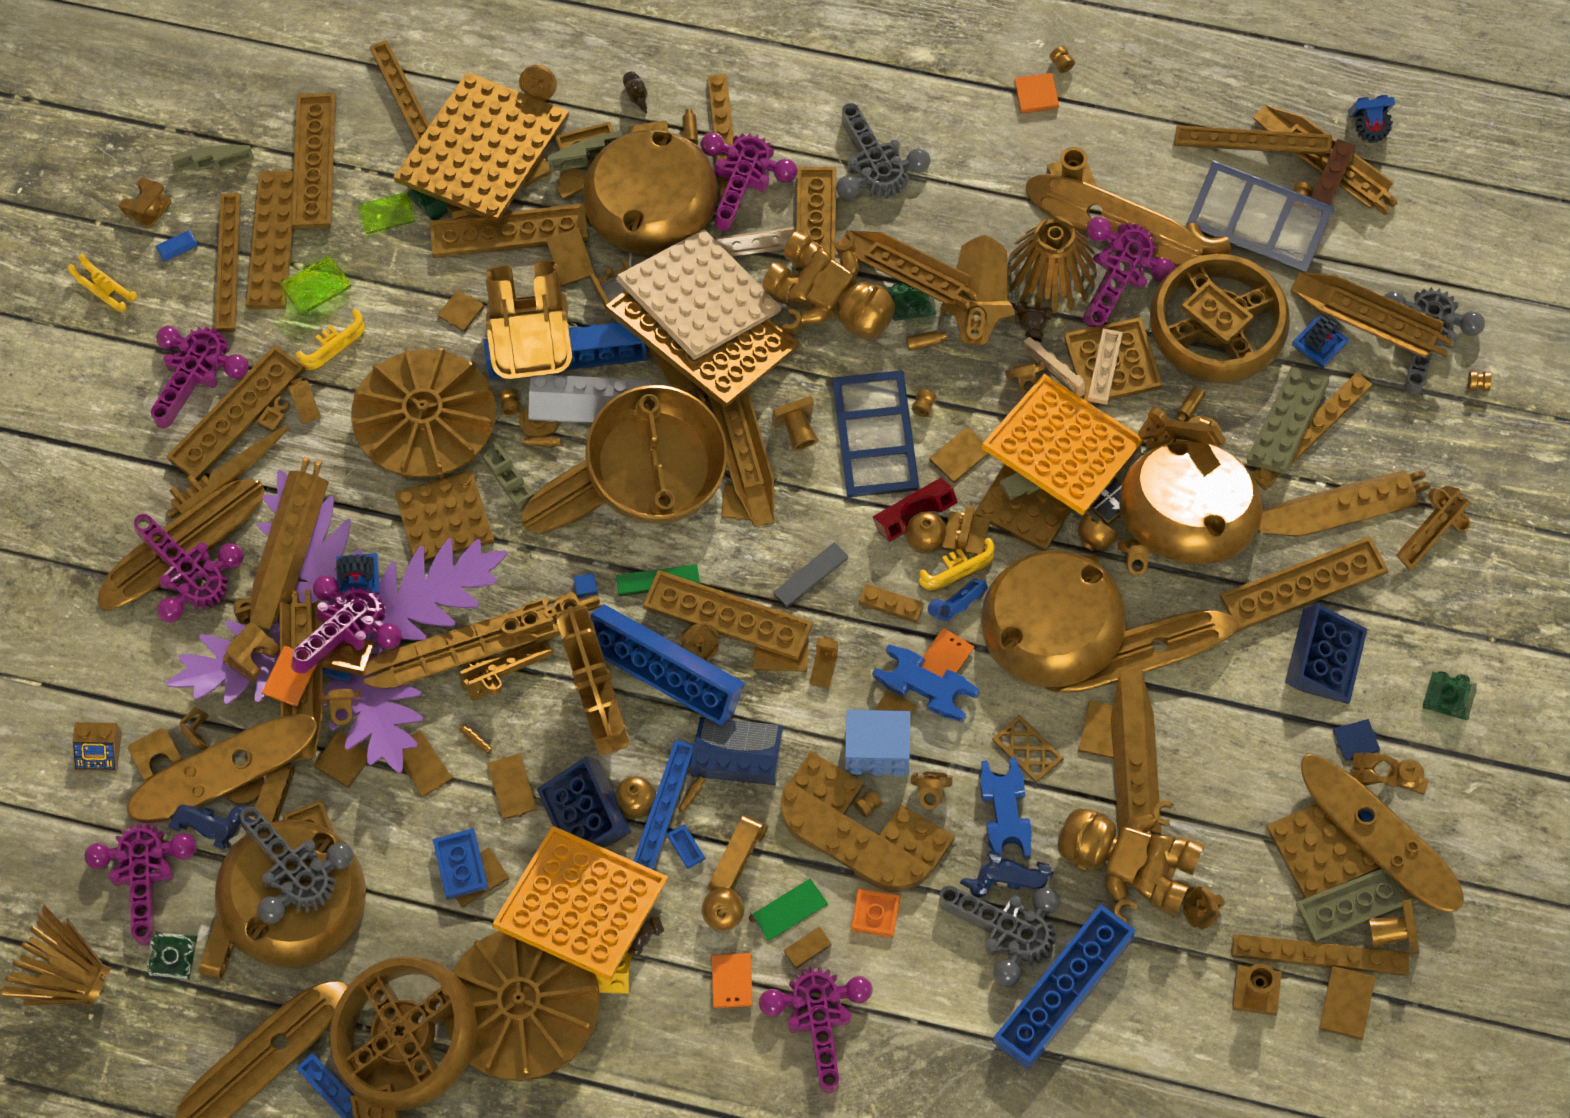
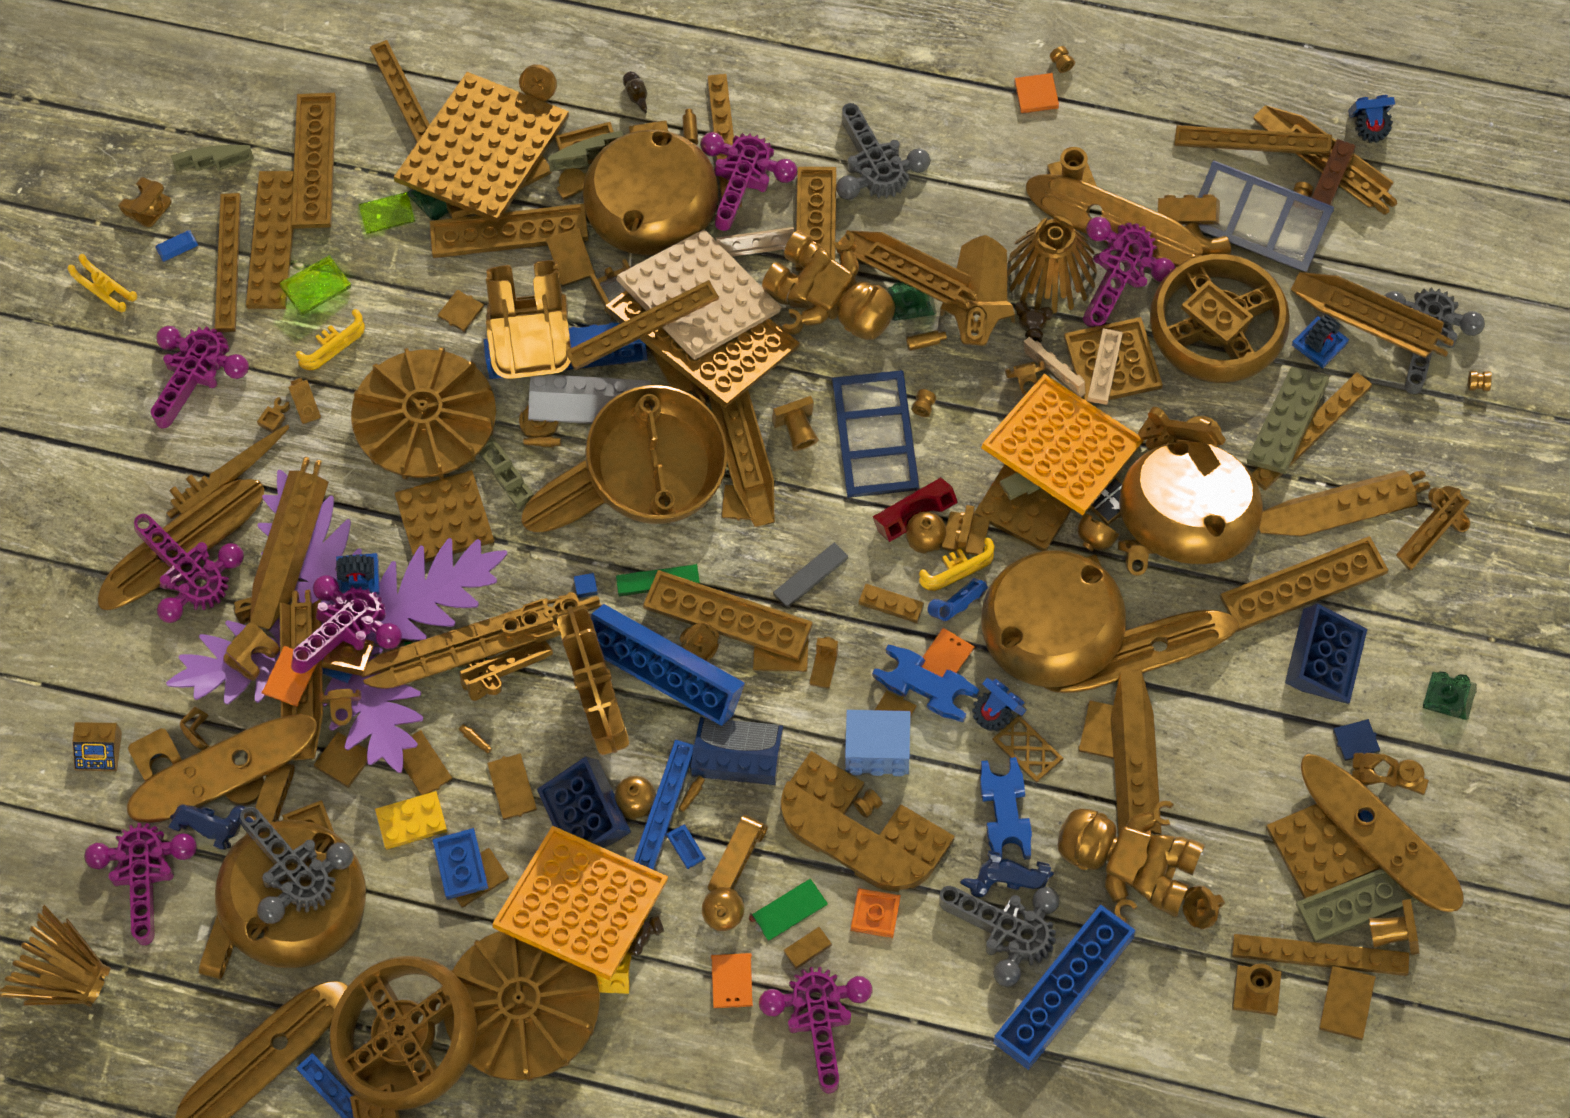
clear green slope [147,931,198,979] -> none
pearl gold plate [166,345,305,481] -> none
pearl gold wheel [498,388,522,416] -> none
pearl gold tile [911,771,953,810] -> none
pearl gold piece [929,426,989,483] -> none
pearl gold cylinder [1176,387,1206,421] -> none
none -> yellow plate [375,791,448,850]
none -> pearl gold plate [565,280,719,371]
none -> plate [972,678,1027,731]
none -> pearl gold brick [1158,194,1220,225]

